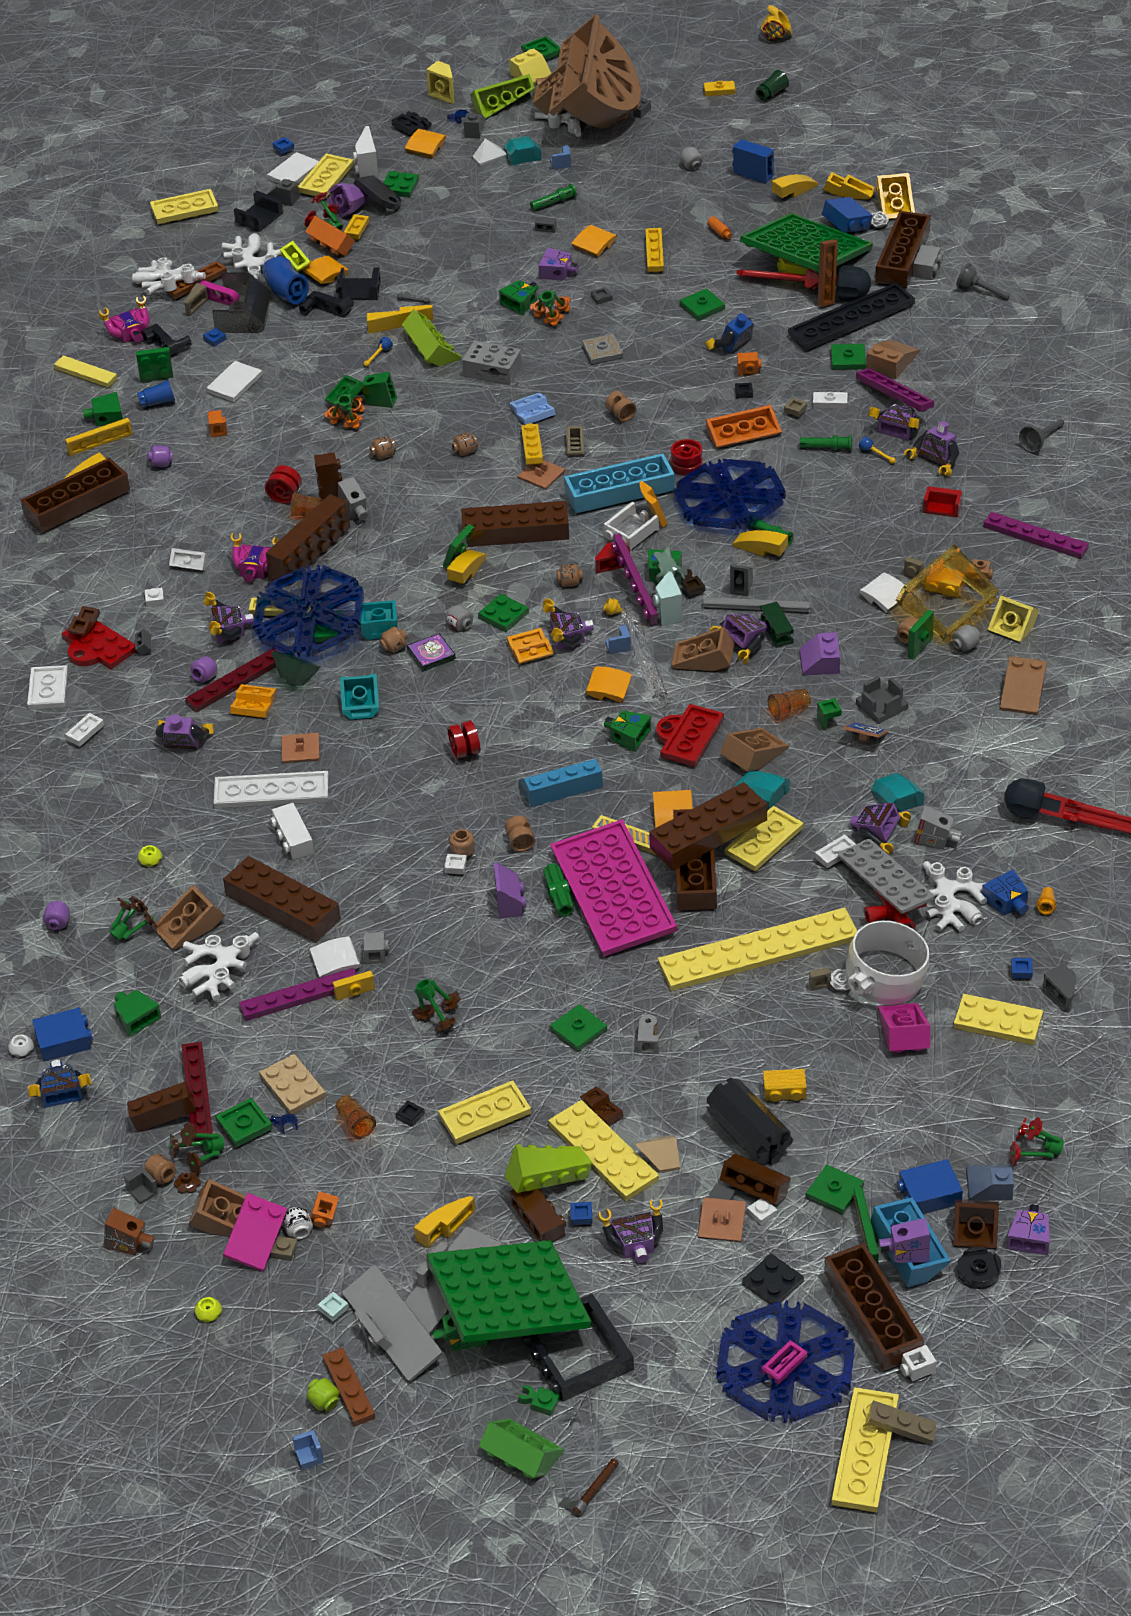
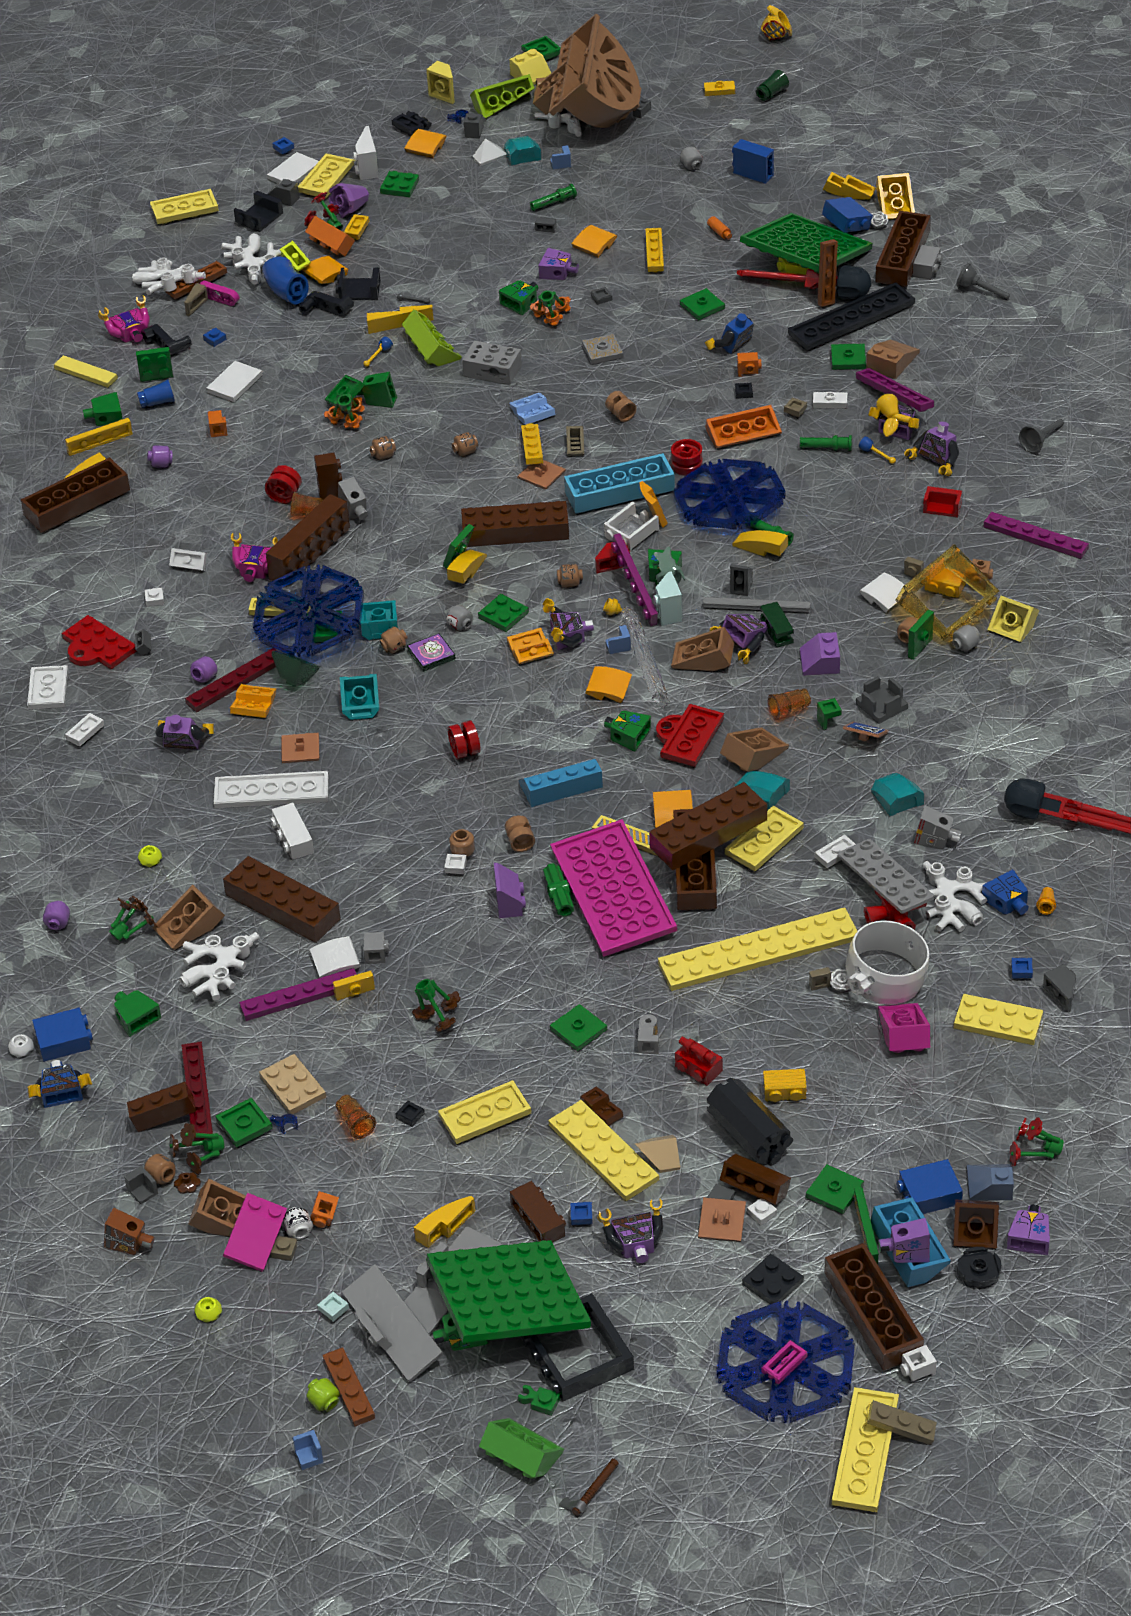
reddish brown slope [67,606,100,636] -> none
torso [204,592,254,643] -> none
clear smoke windscreen [212,272,272,333] -> none
black tile [353,175,402,210] -> none
lime wedge [504,1144,593,1193] -> none
dark brown plate [681,569,705,597] -> none
yellow slope [772,174,818,198] -> none
torso [850,803,911,856] -> none
medium nougat slope [1000,656,1047,715] -> none
none -> red brick [675,1036,723,1086]
none -> yellow piece [876,394,912,437]

